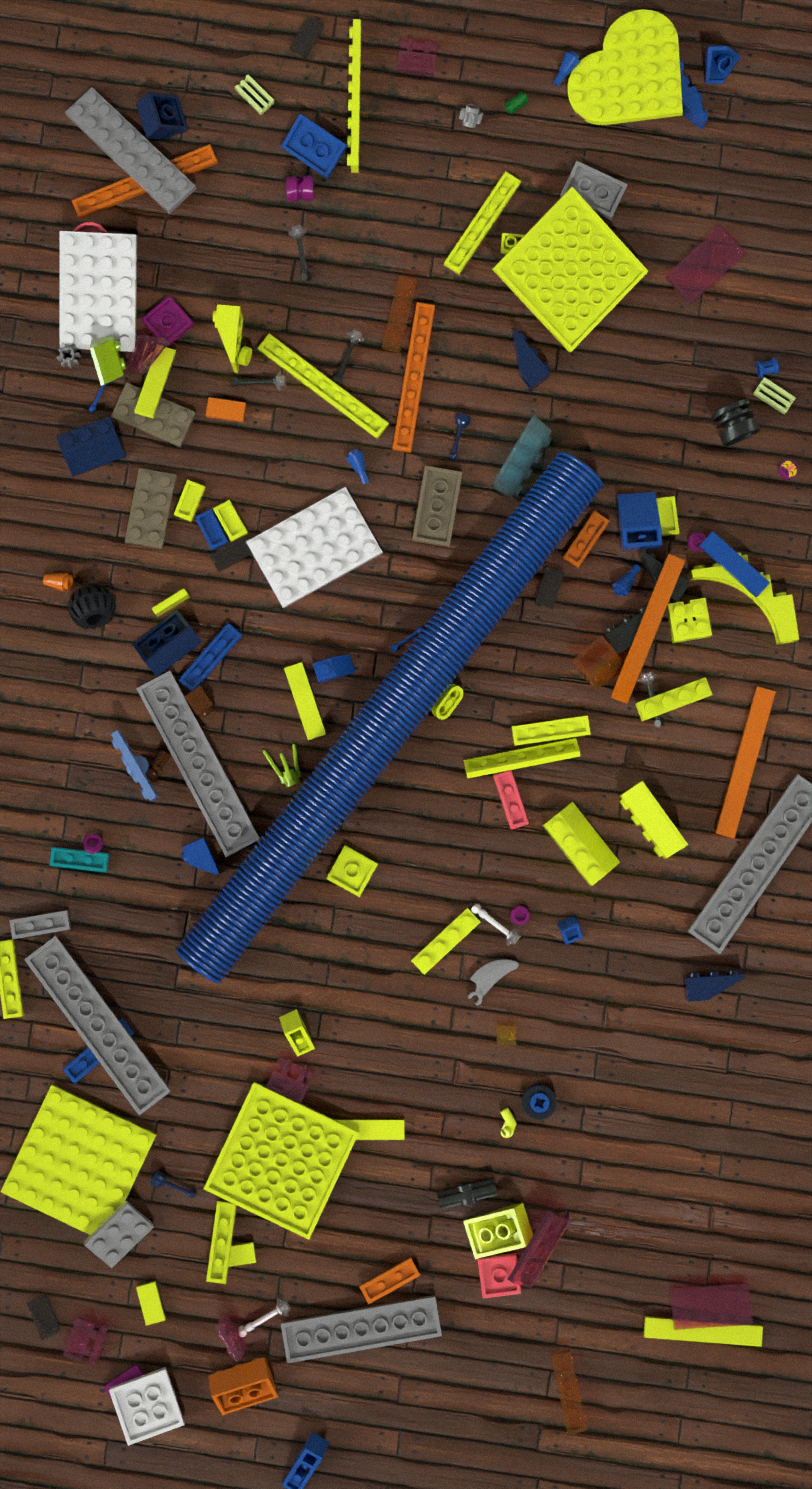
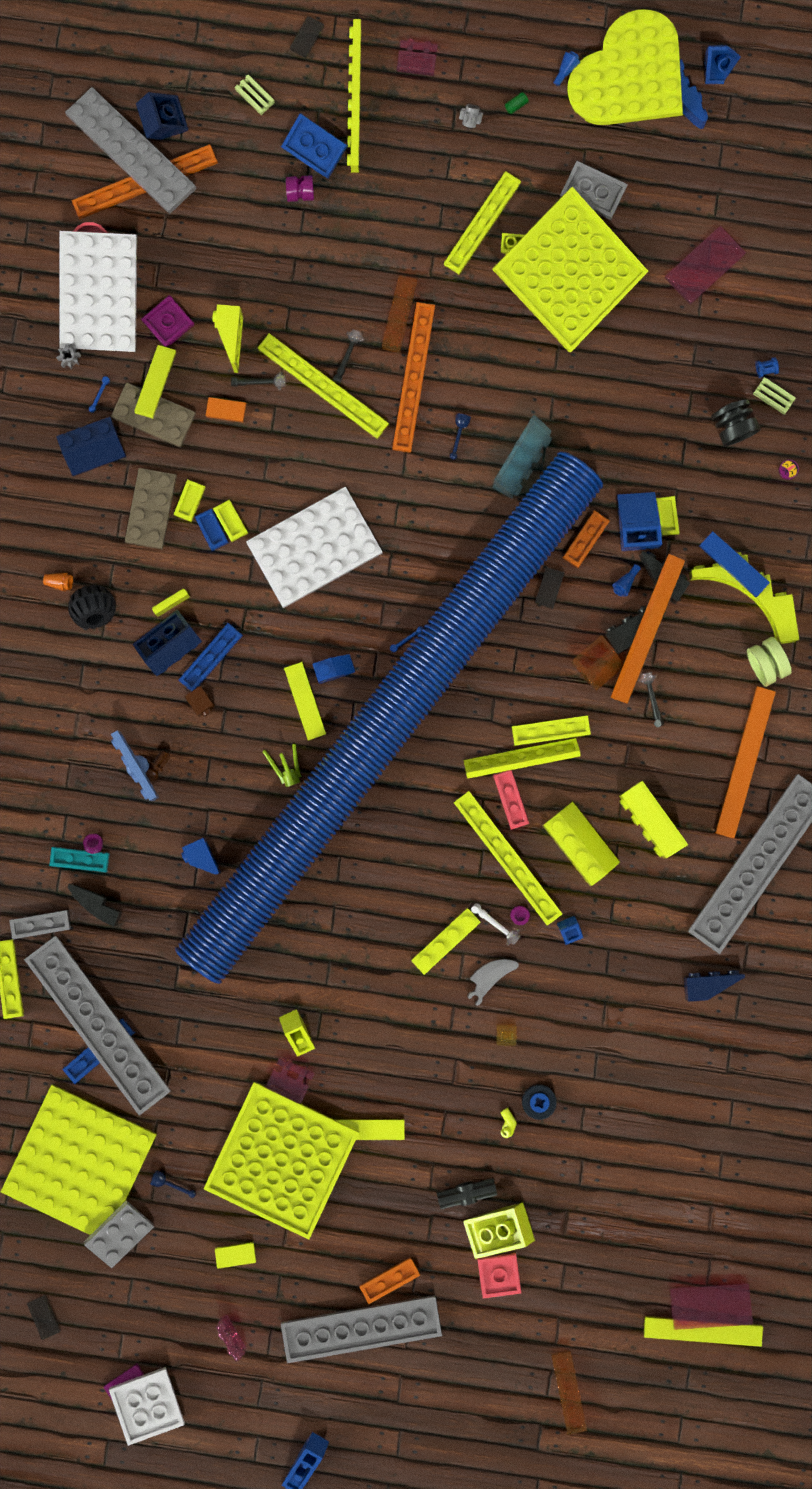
clear pink plate [63,1316,109,1366] -> none
lime slope [90,335,126,385] -> none
clear pink wing [126,335,169,375] -> none
light grey plate [136,671,260,857] -> none
neon yellow tile [136,1281,166,1326] -> none
neon yellow tile [206,1201,237,1284] -> none
orange slope [208,1357,278,1415] -> none
clear smoke tile [210,537,252,572] -> none
neon yellow tile [238,346,252,366] -> none
white piece [238,1299,291,1337] -> none
pearl dark grey piece [288,225,311,281] -> none
neon yellow tile [326,845,378,897] -> none
blue cone [345,449,370,485] -> none
dark tan plate [412,466,462,547] -> none
neon yellow plate [432,684,463,720] -> none
clear pink tile [508,1210,571,1288] -> none
dark blue slope [512,328,550,391] -> none
neon yellow plate [635,677,713,722] -> none
neon yellow piece [666,598,712,643] -> none
magenta tile [687,532,707,552] -> none
none -> pearl dark grey slope [67,884,122,927]
none -> neon yellow plate [454,791,562,926]
none -> yellowish green wheel [747,637,792,687]

